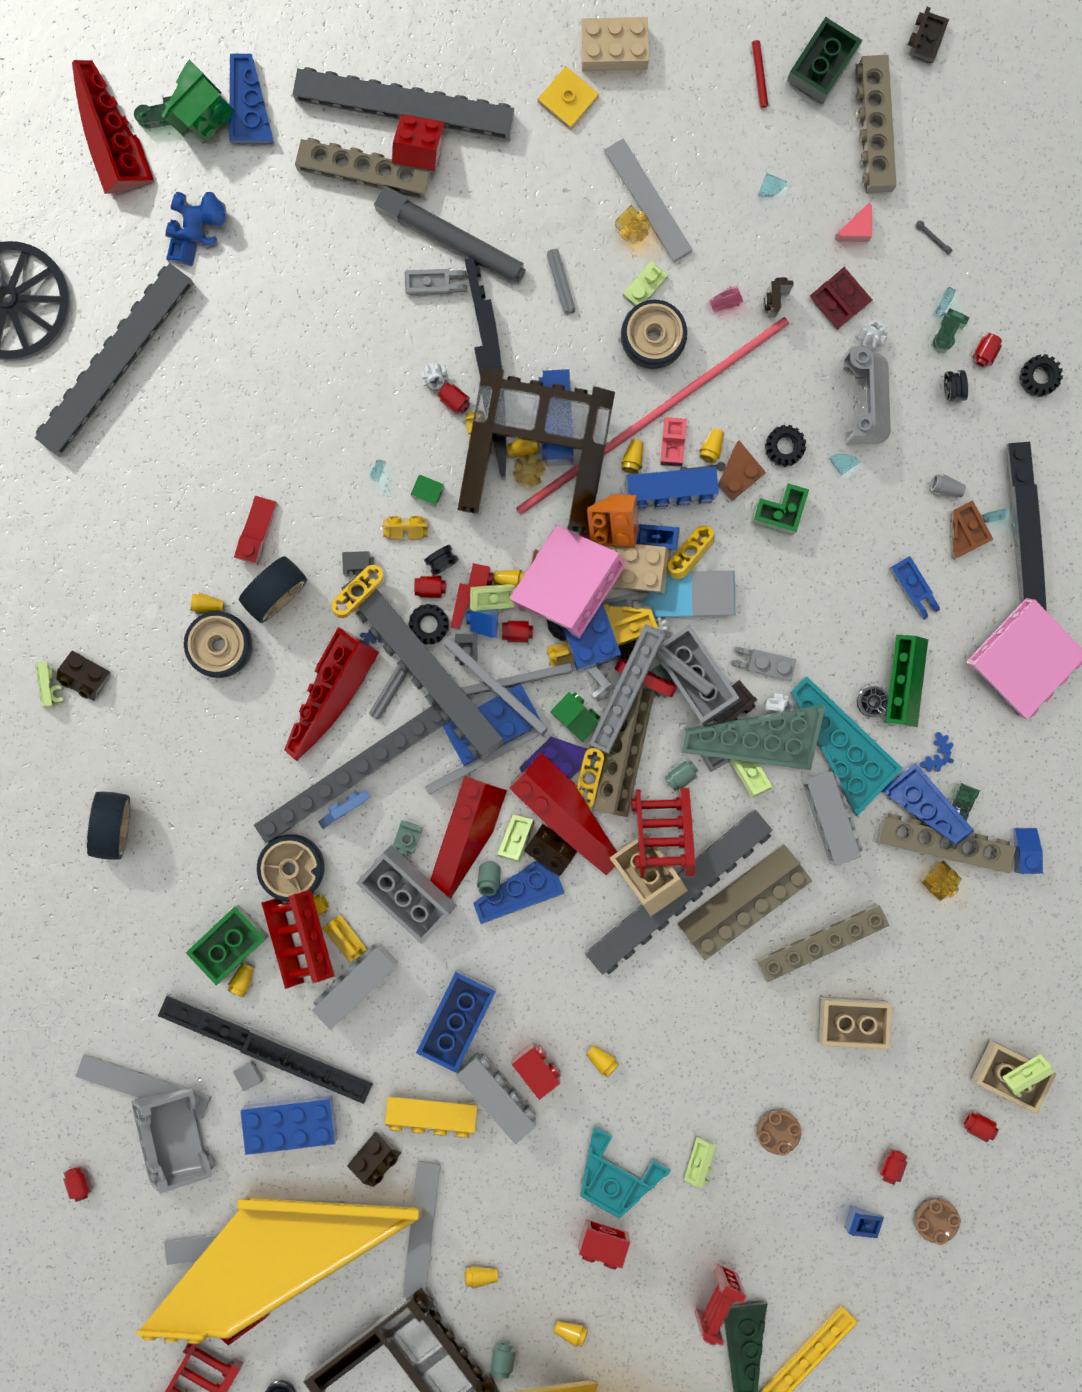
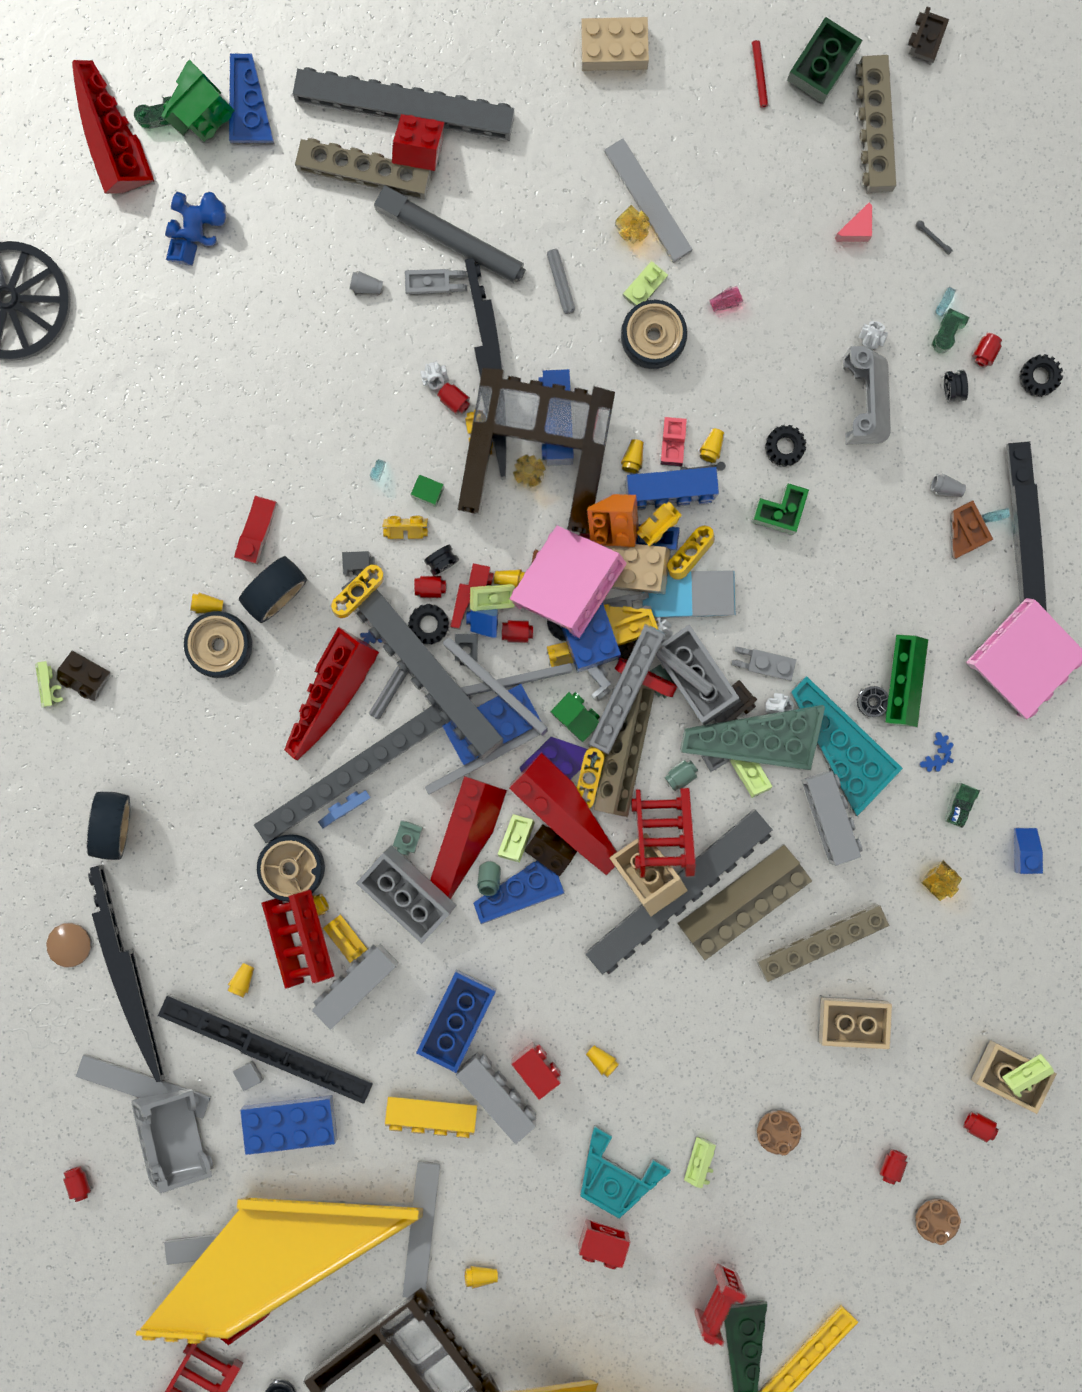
dark grey brick [34,263,194,457] -> none
green brick [186,905,269,985] -> none
dark brown bracket [347,1132,401,1187] -> none
sand green brick [490,1342,516,1379] -> none
yellow cone [506,439,540,458] -> none
coral piece [516,317,789,515] -> none
yellow plate [537,66,599,129] -> none
yellow cone [554,1320,588,1347] -> none
dark orange wing [718,440,766,502] -> none
clear light blue tile [758,173,787,197] -> none
dark brown bracket [763,277,794,317] -> none
dark red slope [810,267,873,329] -> none
clear light blue tile [829,454,860,476] -> none
blue slope [844,1206,884,1238] -> none
dark tan brick [876,813,1016,873] -> none
blue wing [882,763,974,845] -> none
blue hinge [890,556,940,619] -> none
none -> medium nougat dish [46,923,91,967]
none -> black slope [88,865,165,1082]
none -> light grey cone [349,271,383,294]
none -> yellow hinge [636,502,682,547]

